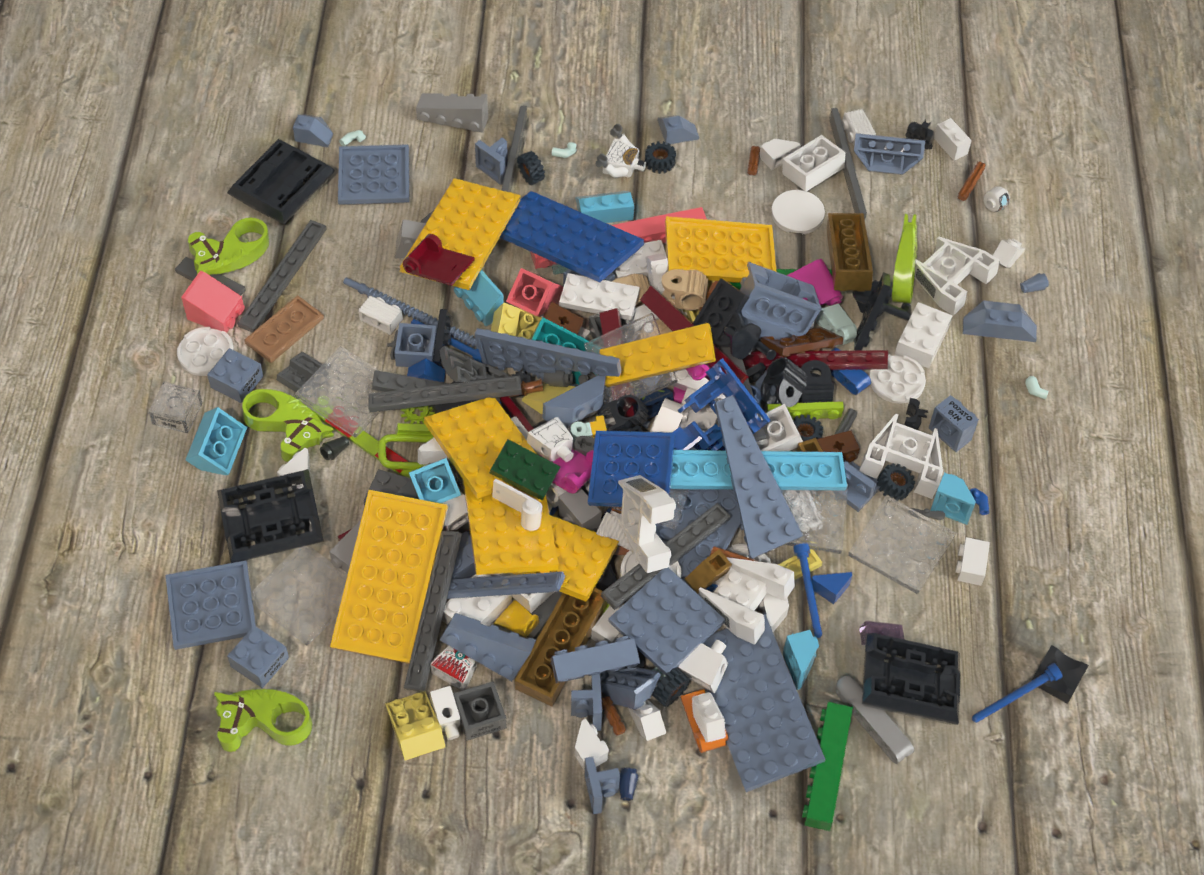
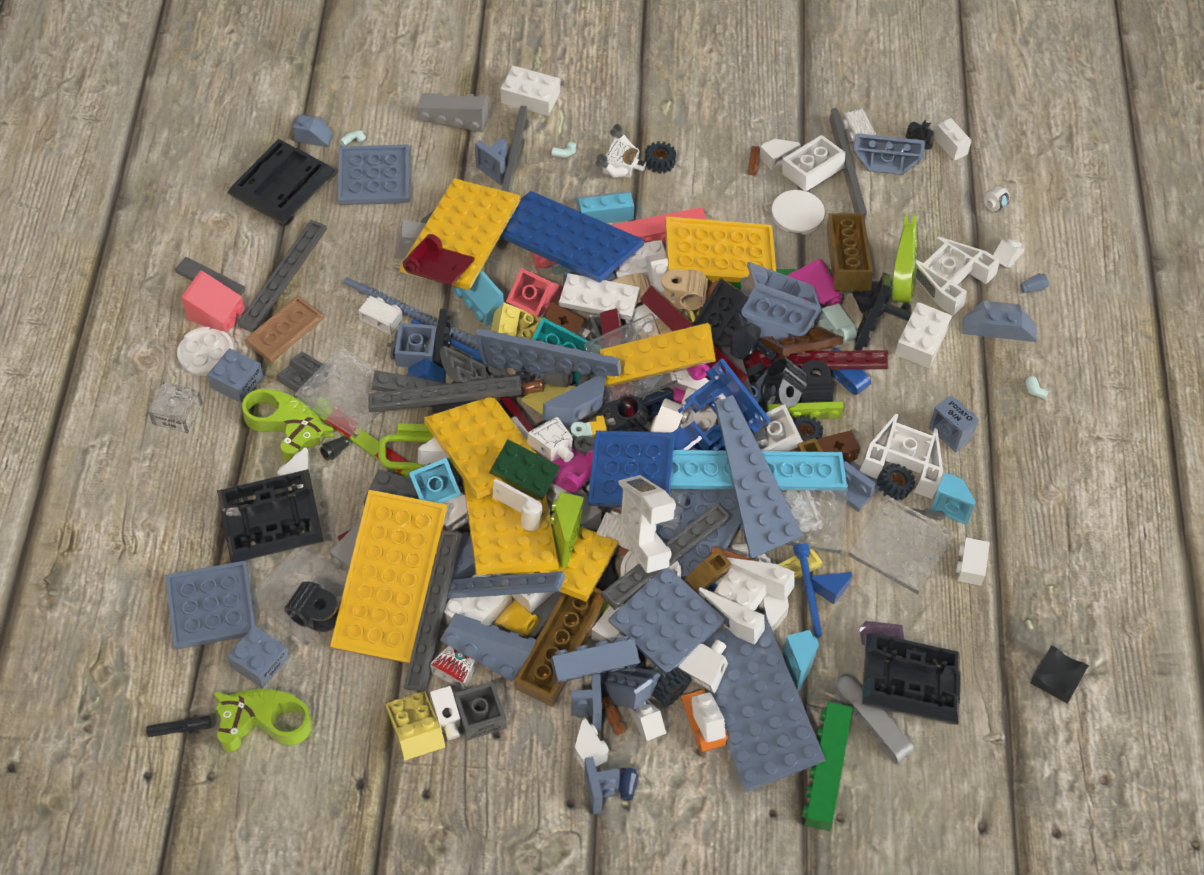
medium azure slope [185,407,247,476] -> none
lime animal [188,218,269,275] -> none
lime gear [400,405,435,424] -> none
black bush [517,151,545,185] -> none
sand blue slope [657,115,699,145] -> none
dark grey axle [835,408,857,434] -> none
white tile [869,354,926,404] -> none
black piece [904,398,928,430] -> none
dark orange axle [958,161,986,201] -> none
blue arm [969,488,990,515] -> none
blue piece [972,663,1063,723] -> none
none -> black axle [146,715,211,737]
none -> black piece [284,581,338,632]
none -> white brick [501,66,560,116]
none -> lime slope [550,492,584,568]

